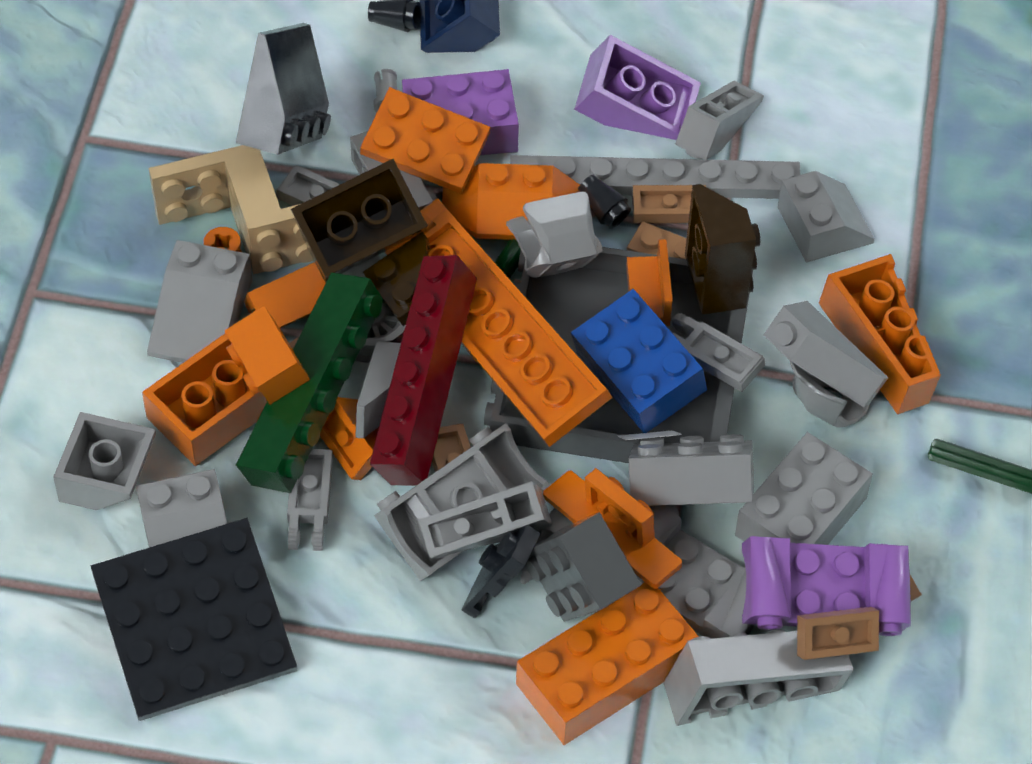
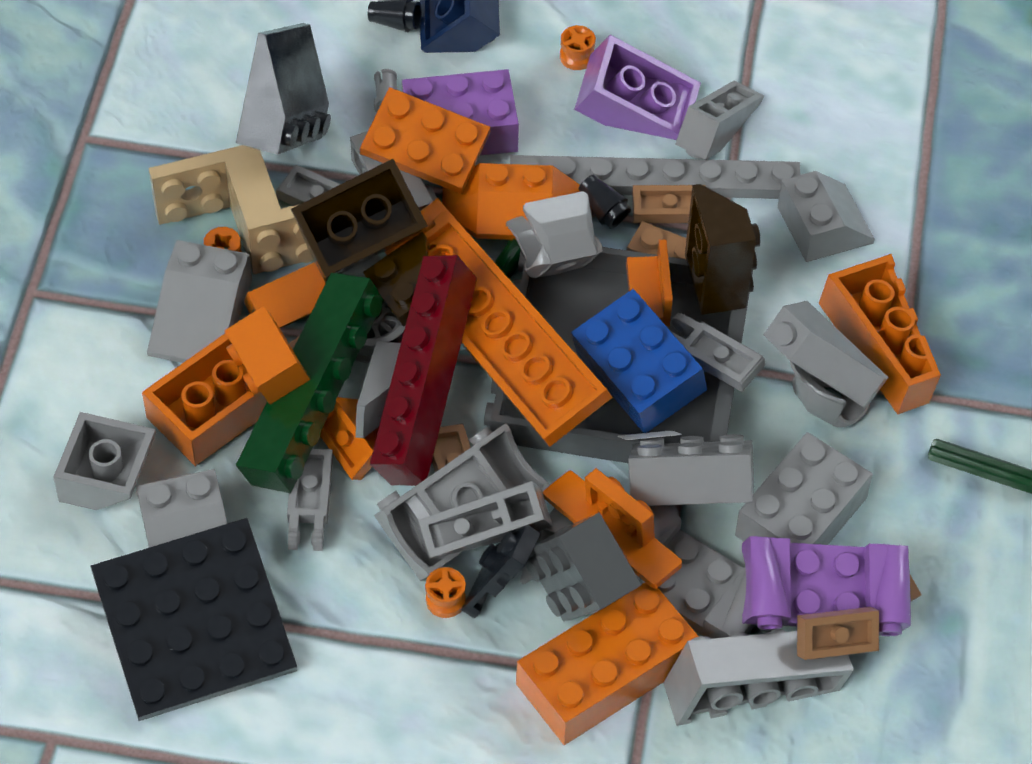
none -> orange wheel [425,567,466,618]
none -> orange wheel [560,25,596,70]

